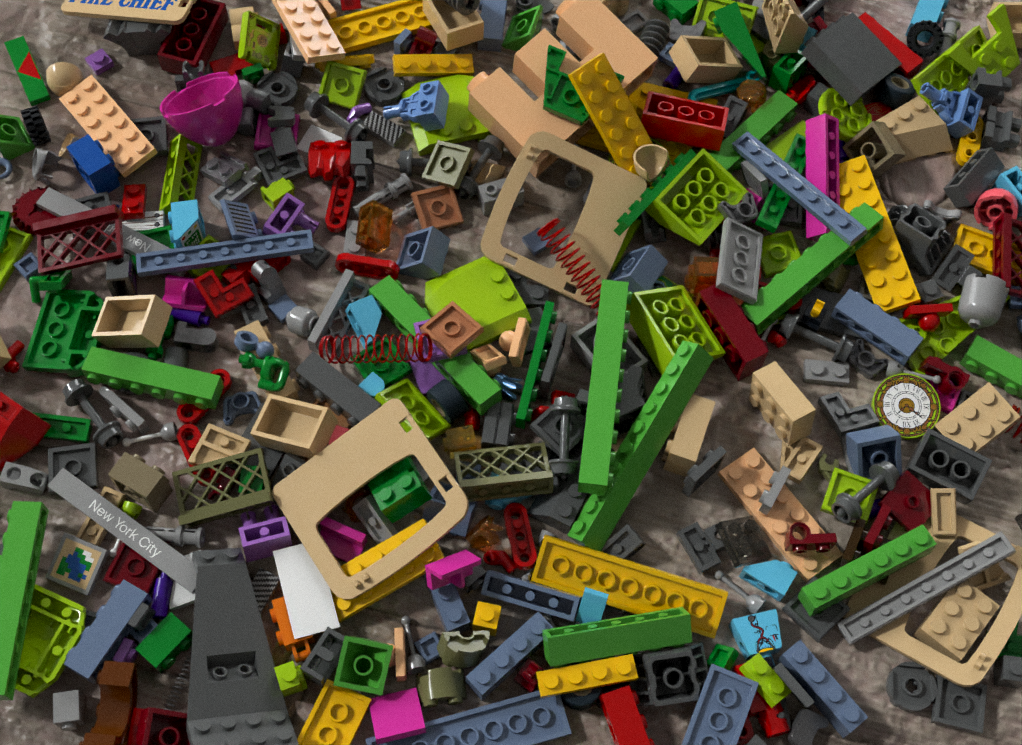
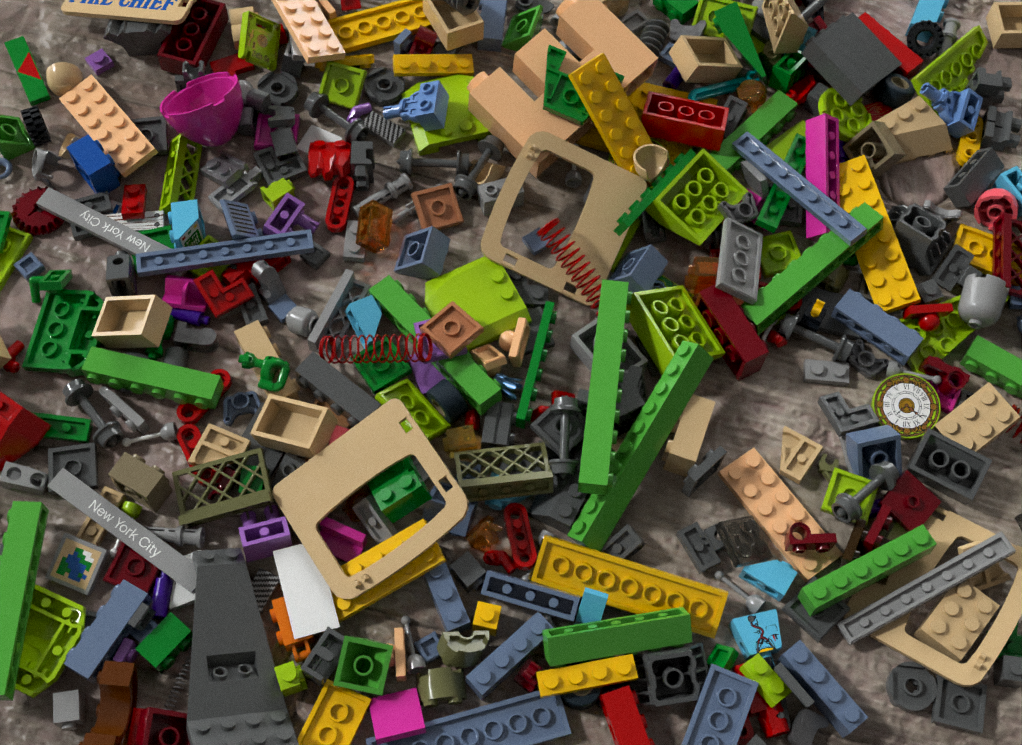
dark red fence [33,204,125,276] -> none
sand blue plate [234,331,274,359] -> none
green plate [241,63,264,84] -> none
red plate [335,253,400,280] -> none
medium azure tile [358,372,385,398] -> none
olive plate [421,140,475,189] -> none
dark pink panel [425,549,481,590] -> none
dark grey tile [539,322,568,401] -> none
tan brick [749,361,816,446] -> none
light grey plate [759,465,791,515] -> none
tan tile [930,488,958,535] -> none
lime wing [944,4,1021,77] -> none

